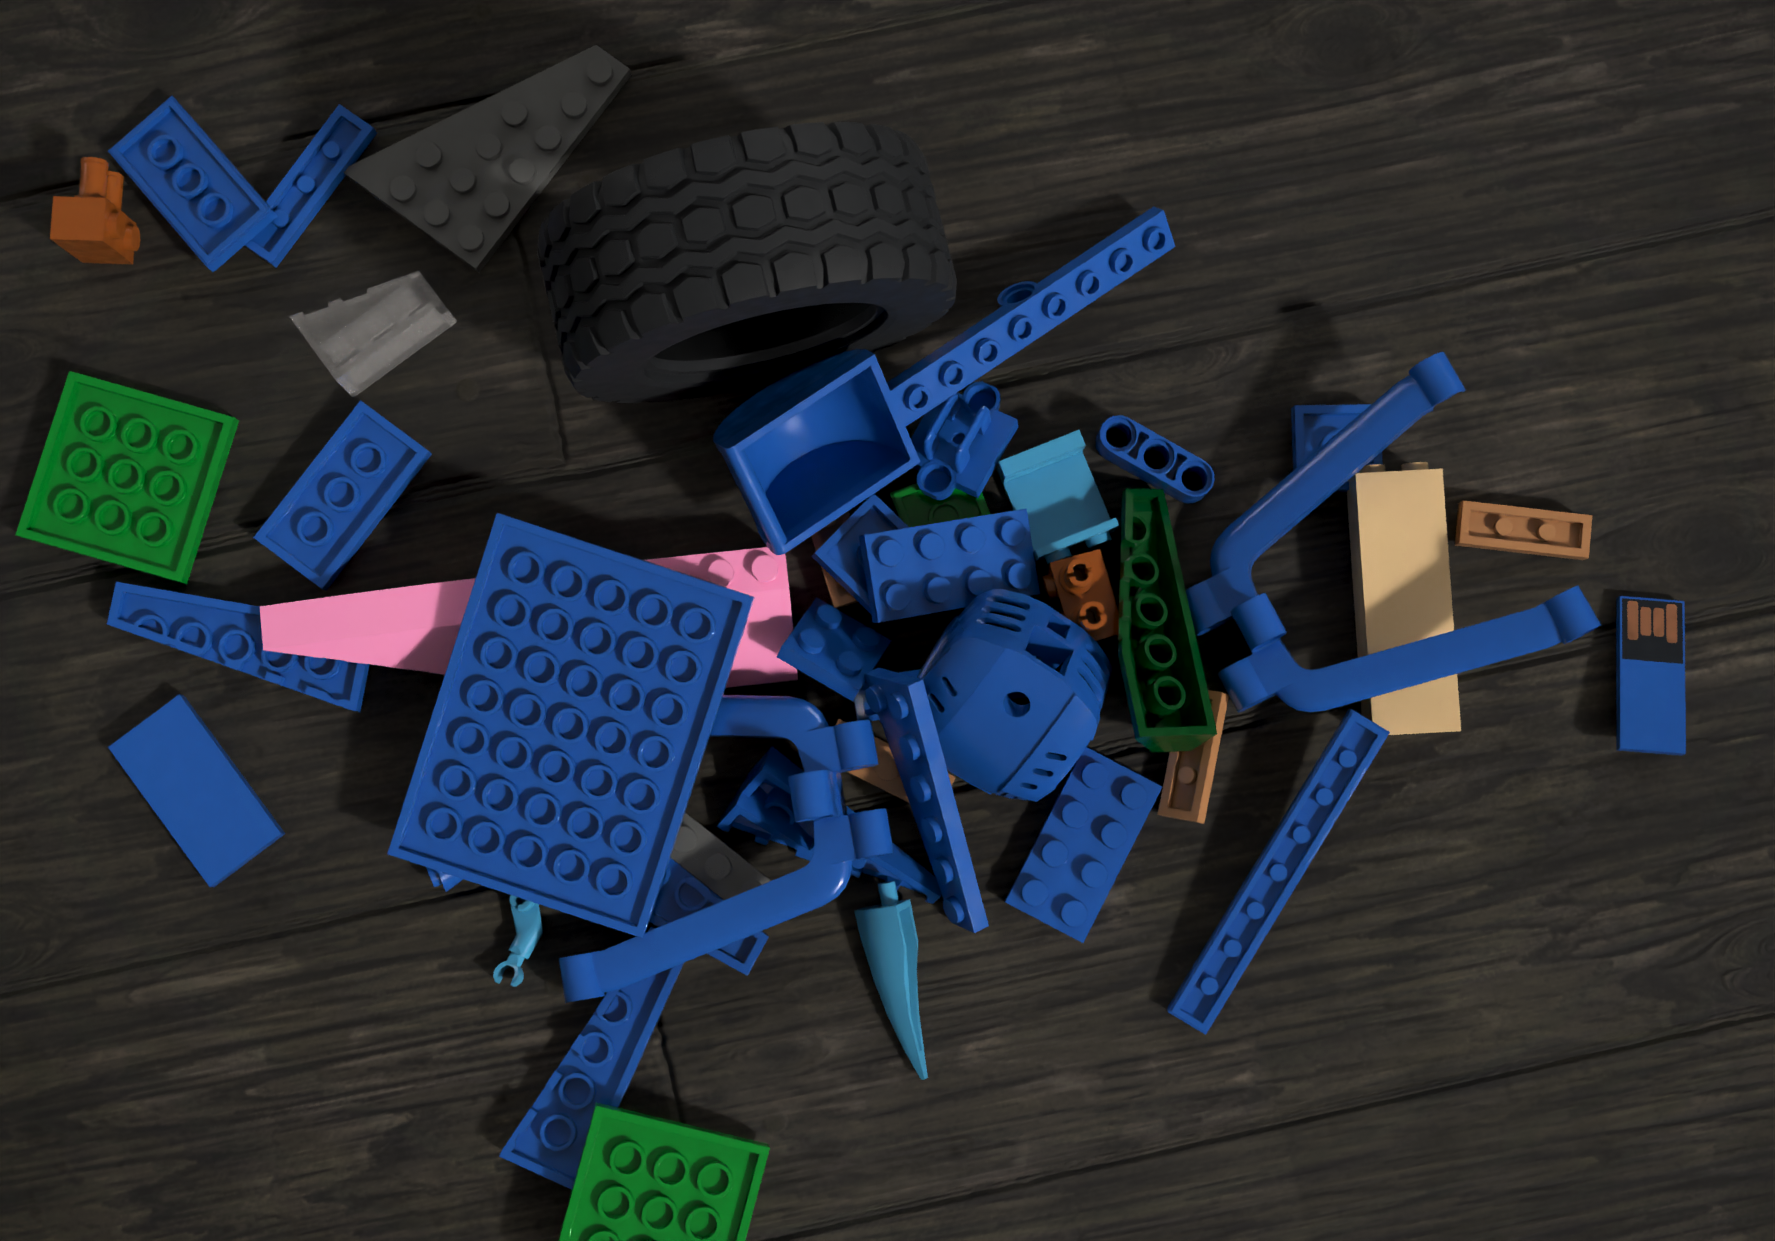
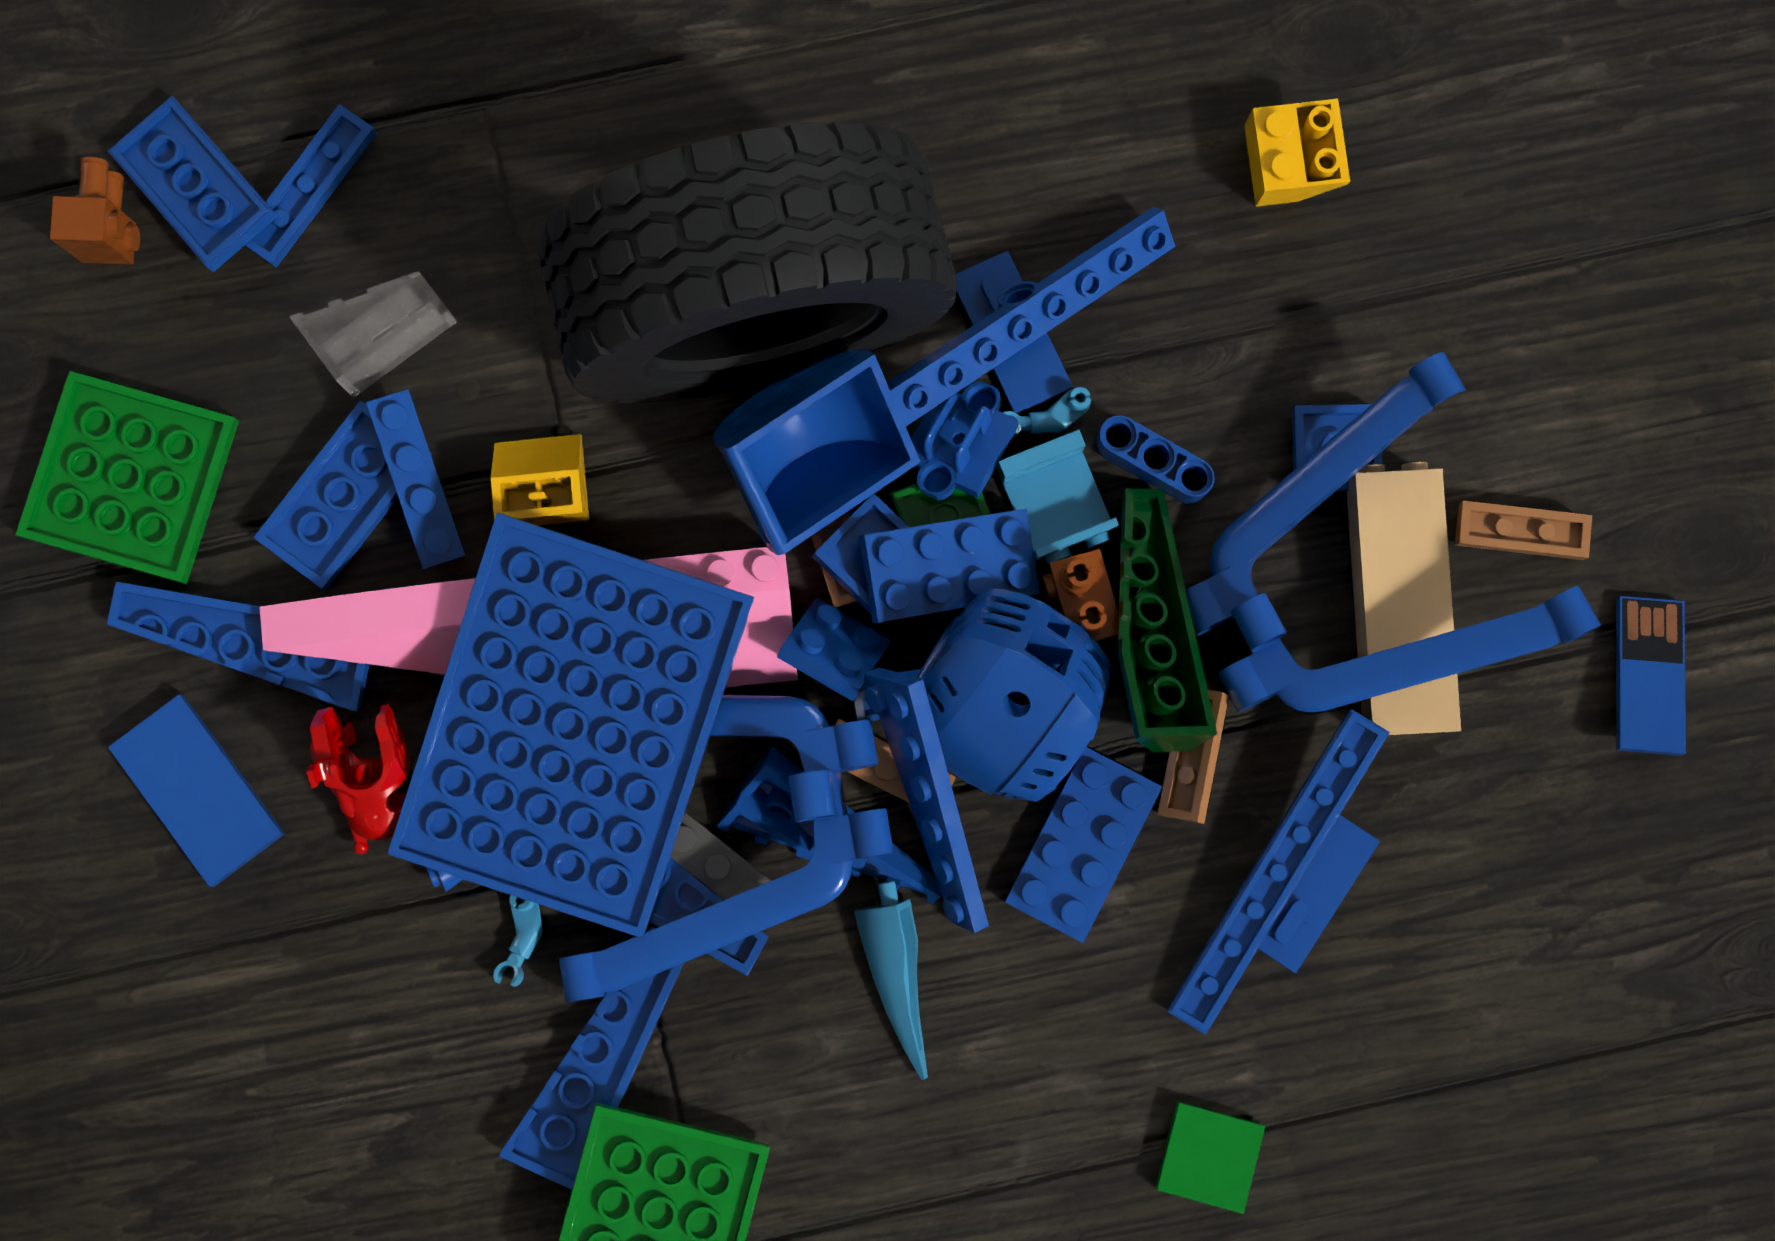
dark grey wing [344,45,632,273] -> none
none -> red helmet [306,704,411,855]
none -> blue plate [366,389,465,569]
none -> yellow slope [491,434,589,525]
none -> blue piece [955,251,1073,414]
none -> dark azure arm [1003,387,1092,439]
none -> green tile [1155,1101,1265,1214]
none -> yellow slope [1244,98,1350,207]
none -> blue piece [1258,815,1380,974]

